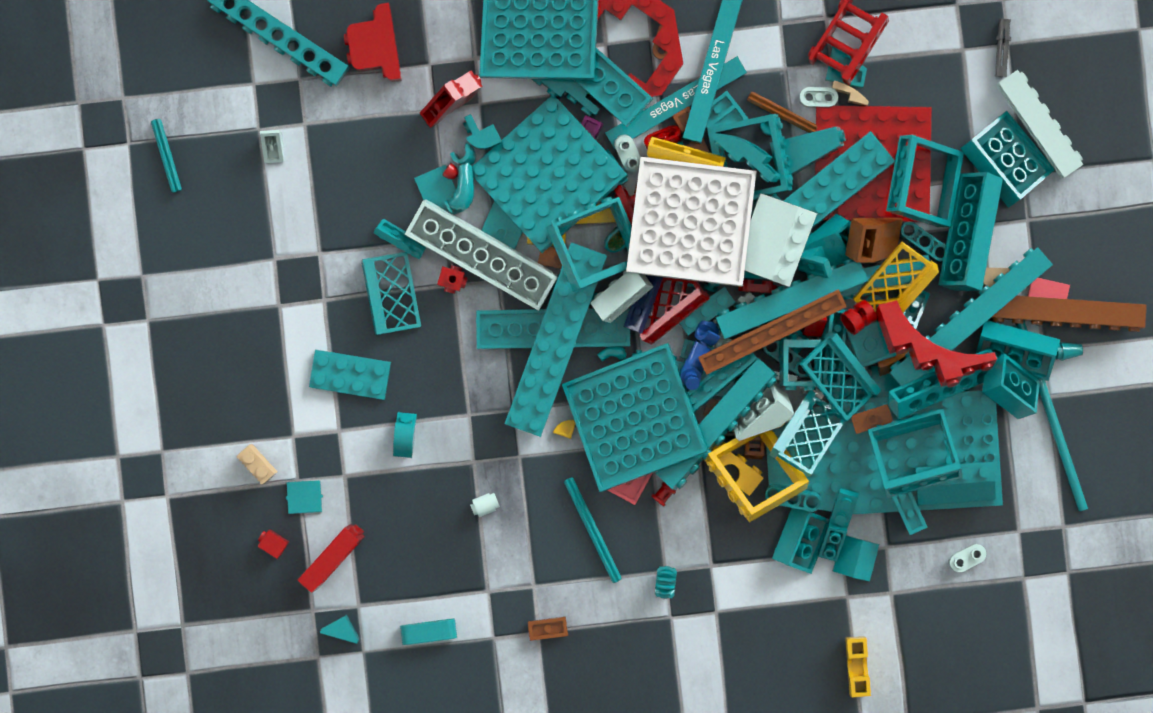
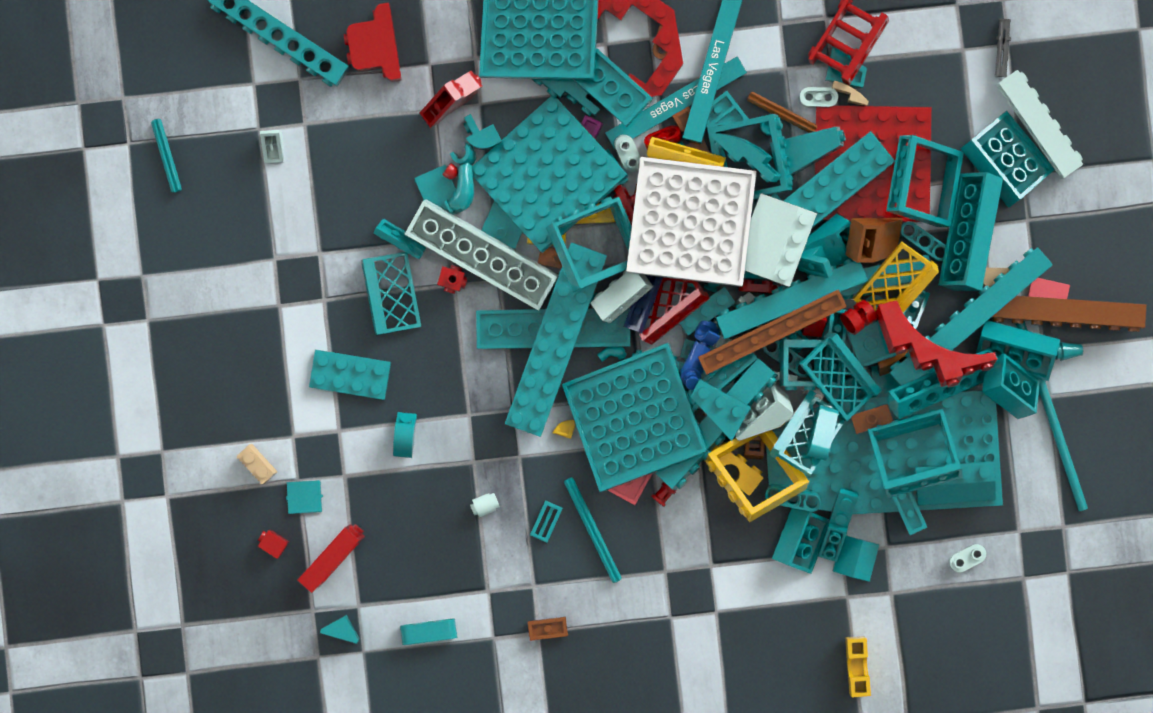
rock [604,226,626,253] -> none
teal gear [655,566,677,599] -> none
none -> teal tile [530,500,563,543]
none -> teal wing [690,379,751,441]
none -> beam [807,405,839,461]

